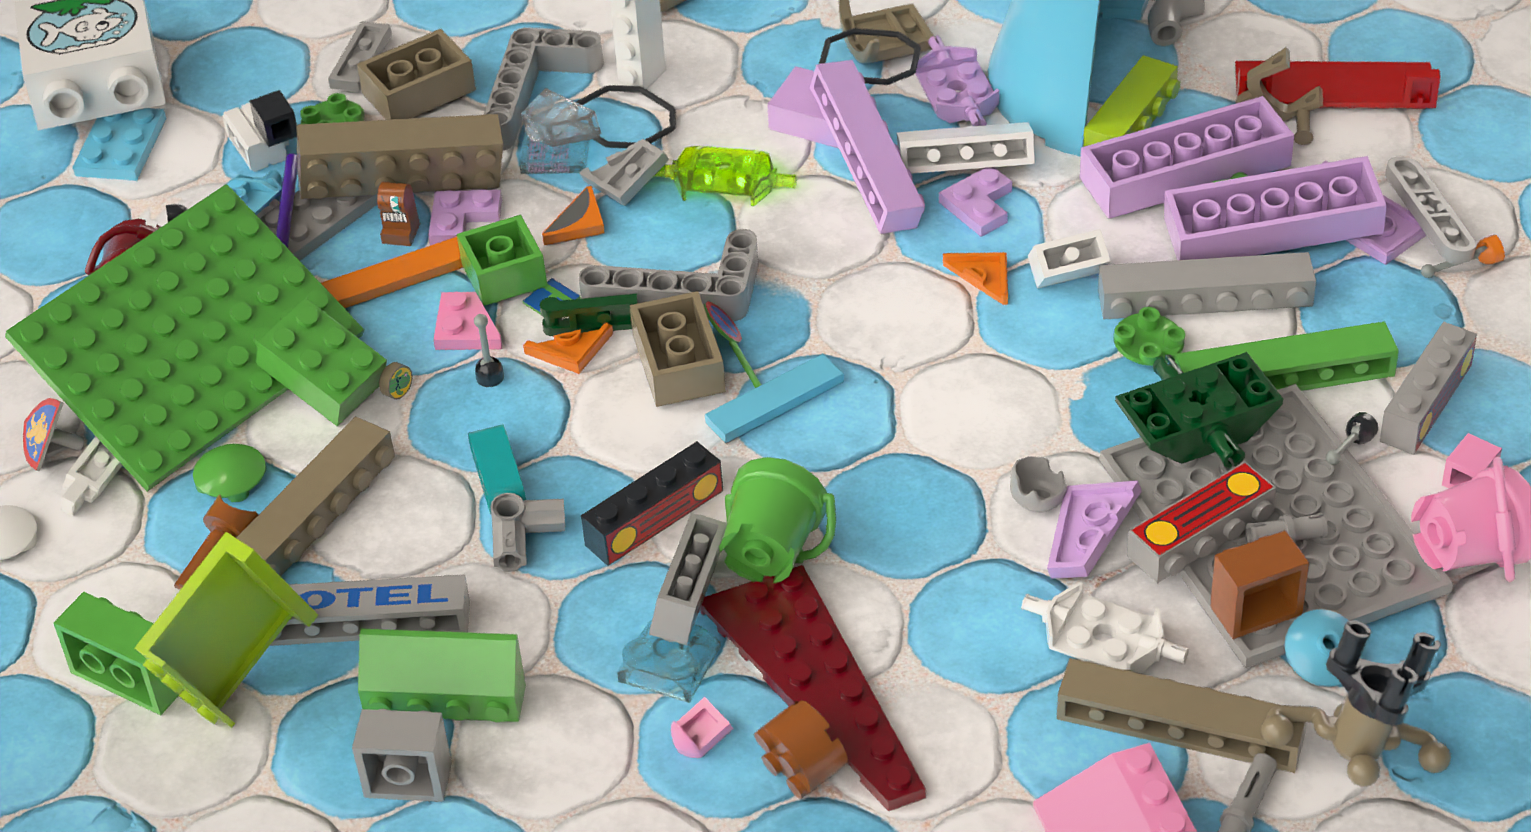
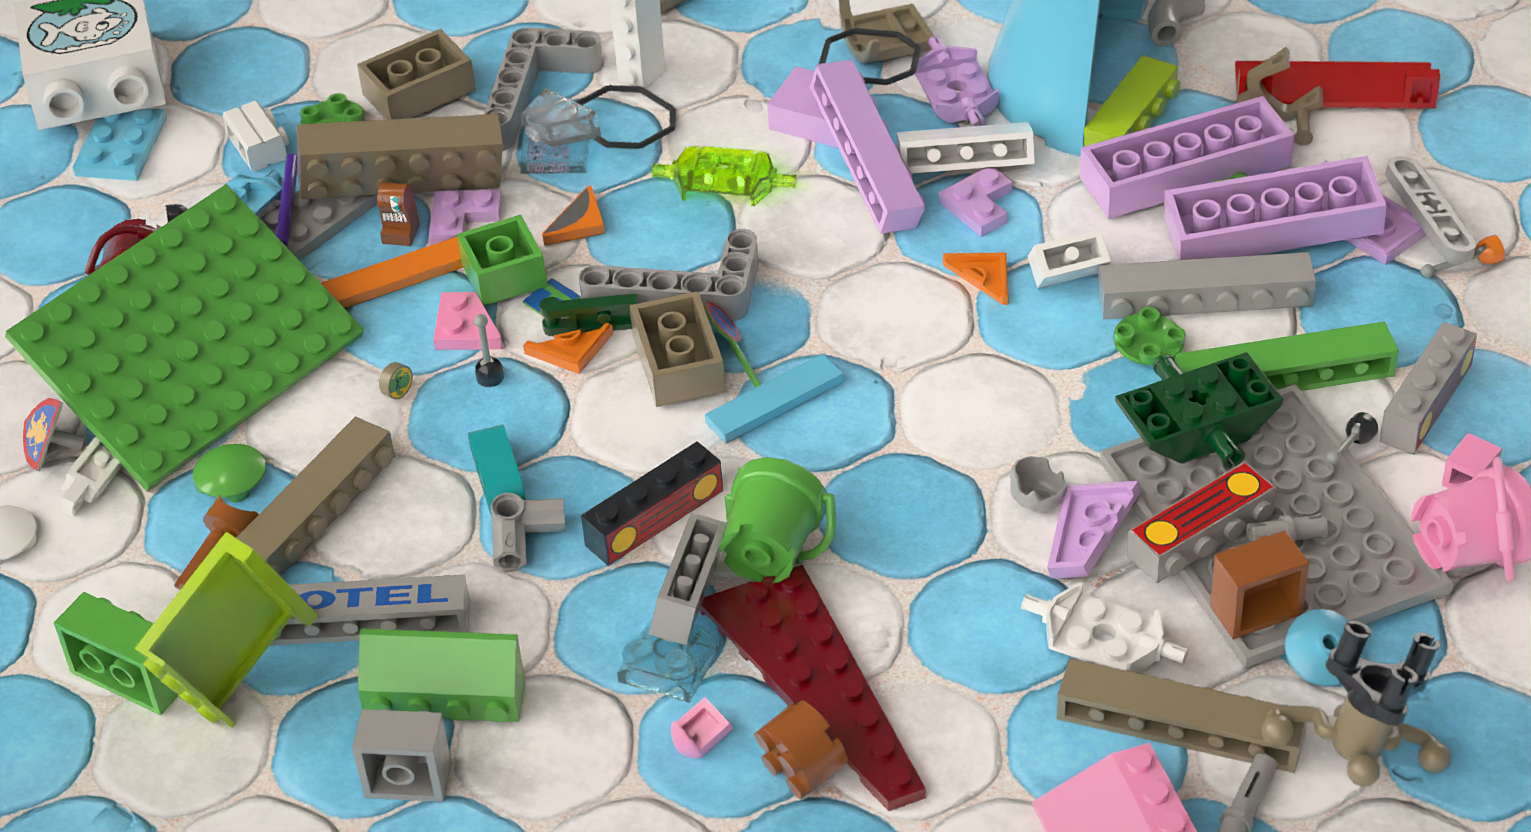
black brick [249,90,297,147] -> none
bright green brick [256,298,387,426] -> none
light grey plate [328,21,392,92] -> none
light grey wing [579,139,669,206] -> none

